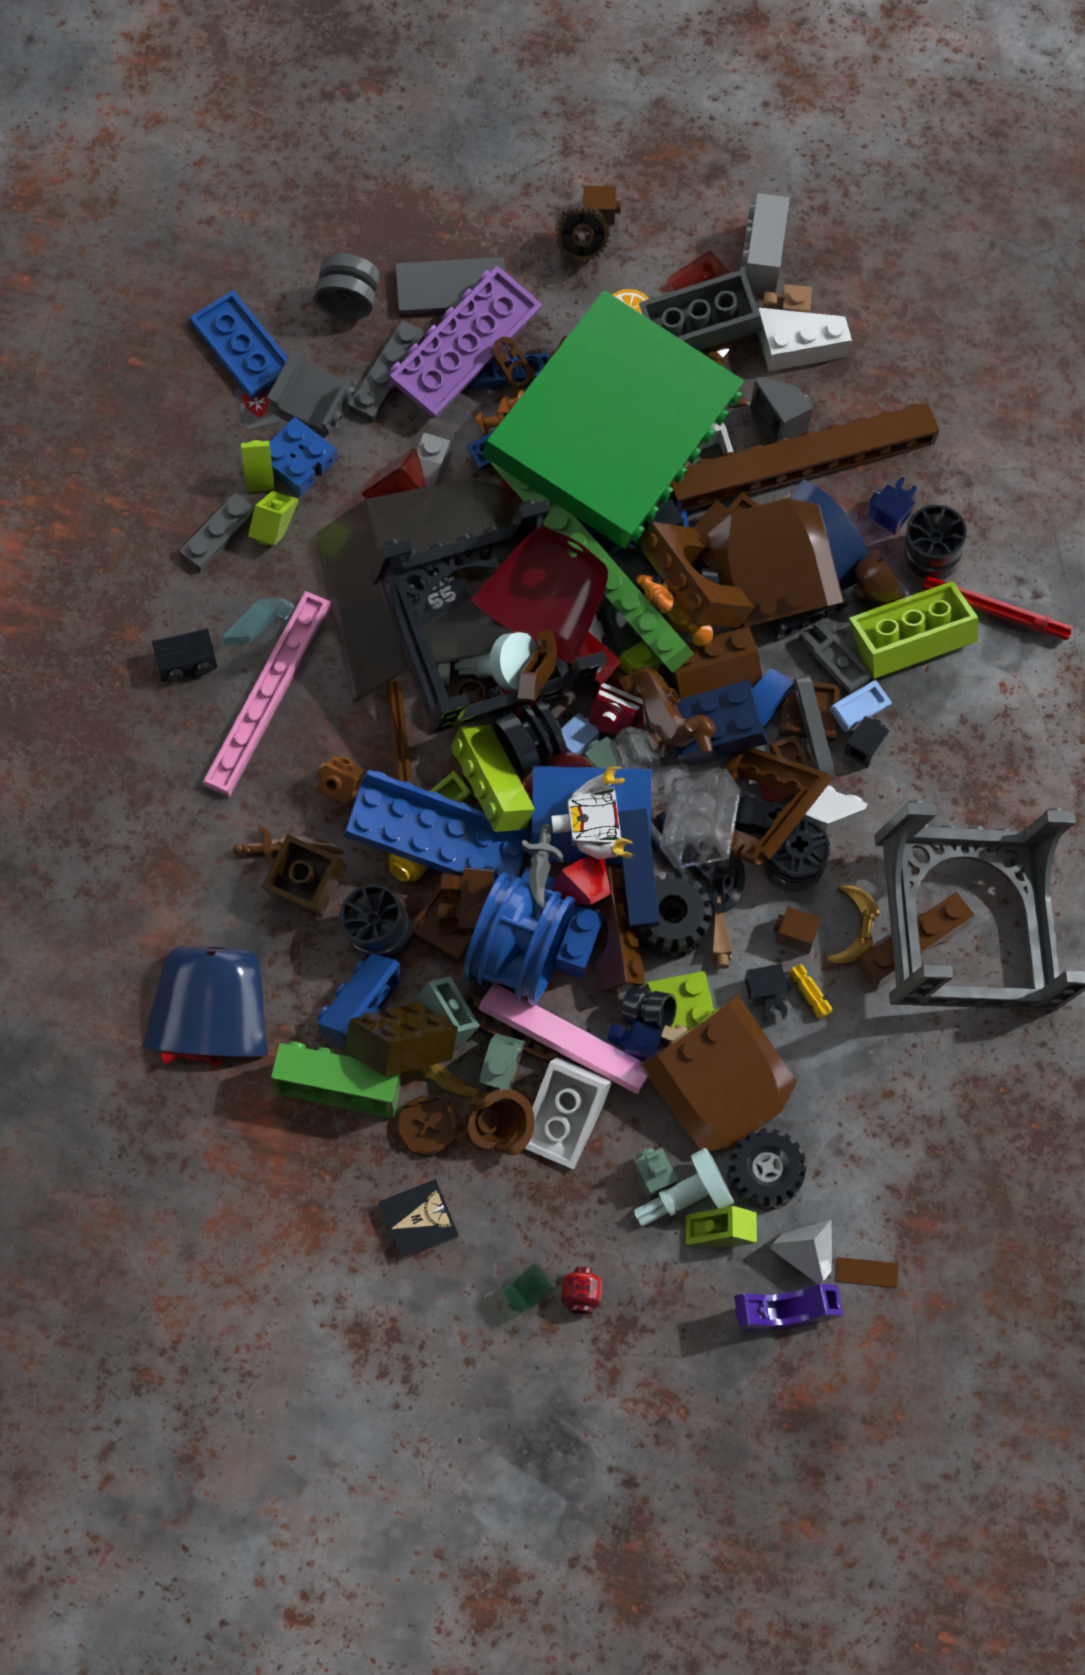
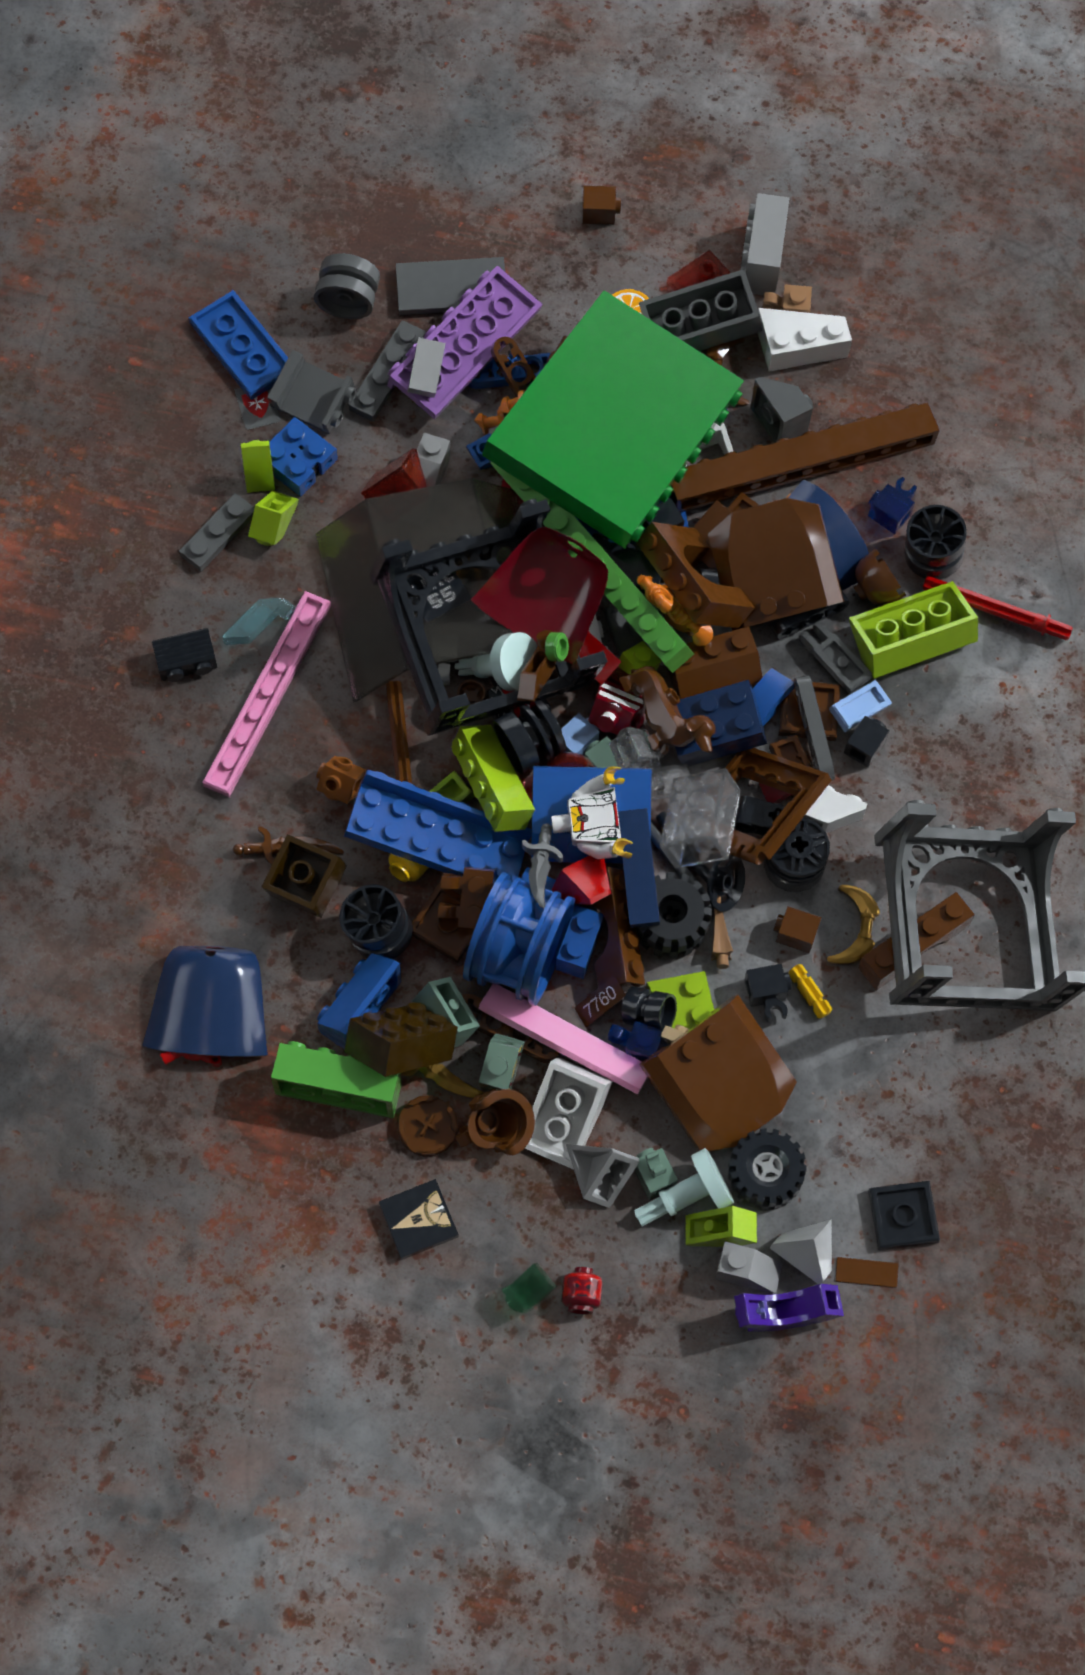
dark brown brick [554,204,610,263] -> none
none -> light grey tile [407,337,446,398]
none -> bright green tile [545,632,569,662]
none -> light grey slope [566,1144,639,1208]
none -> reddish brown sticker [574,975,626,1028]
none -> light grey slope [715,1242,782,1294]
none -> black tile [868,1181,940,1250]

